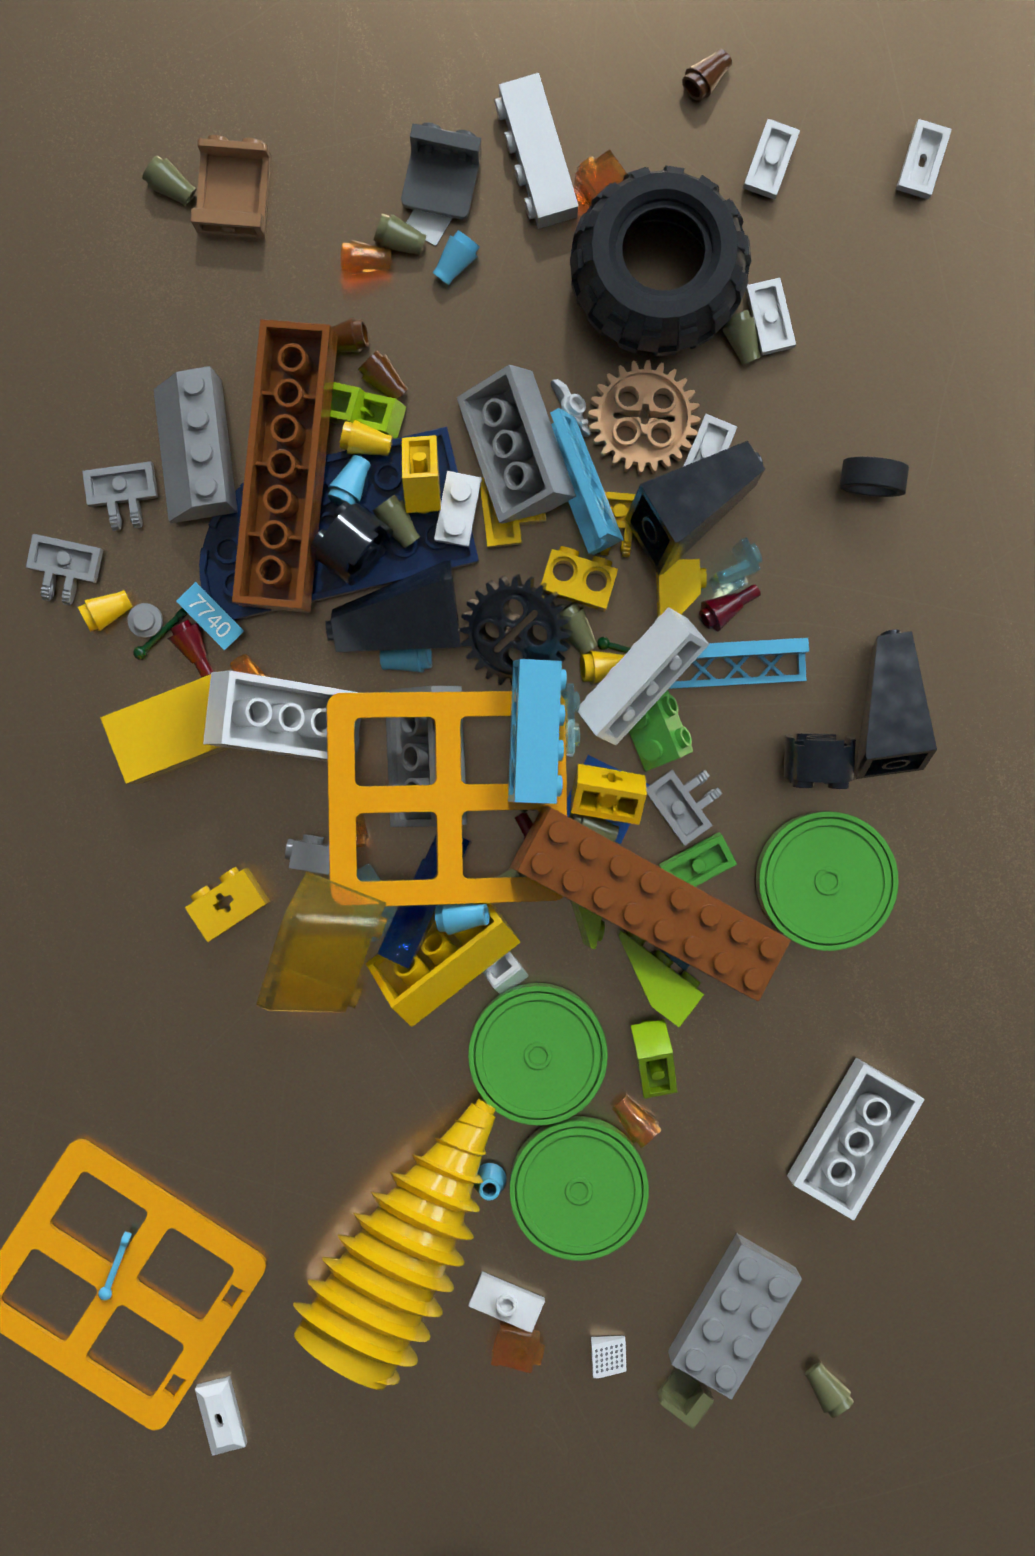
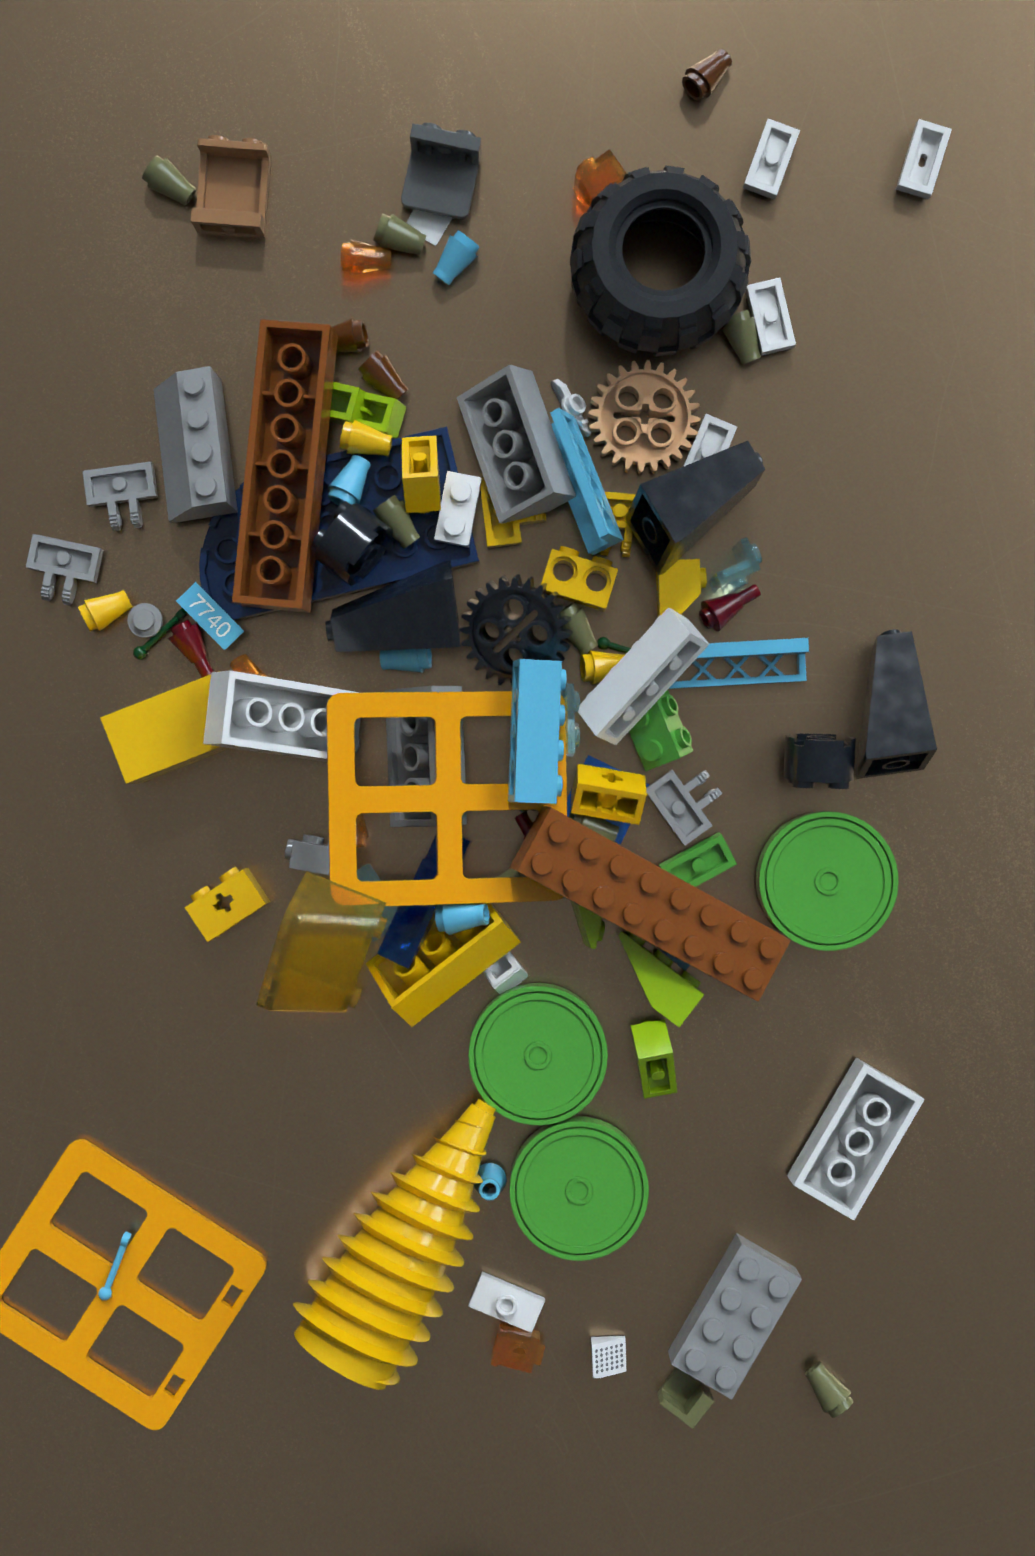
white piece [195,1376,247,1456] -> none
white brick [494,73,579,229] -> none
clear orange cone [612,1095,662,1148] -> none
black tyre [840,456,909,497] -> none

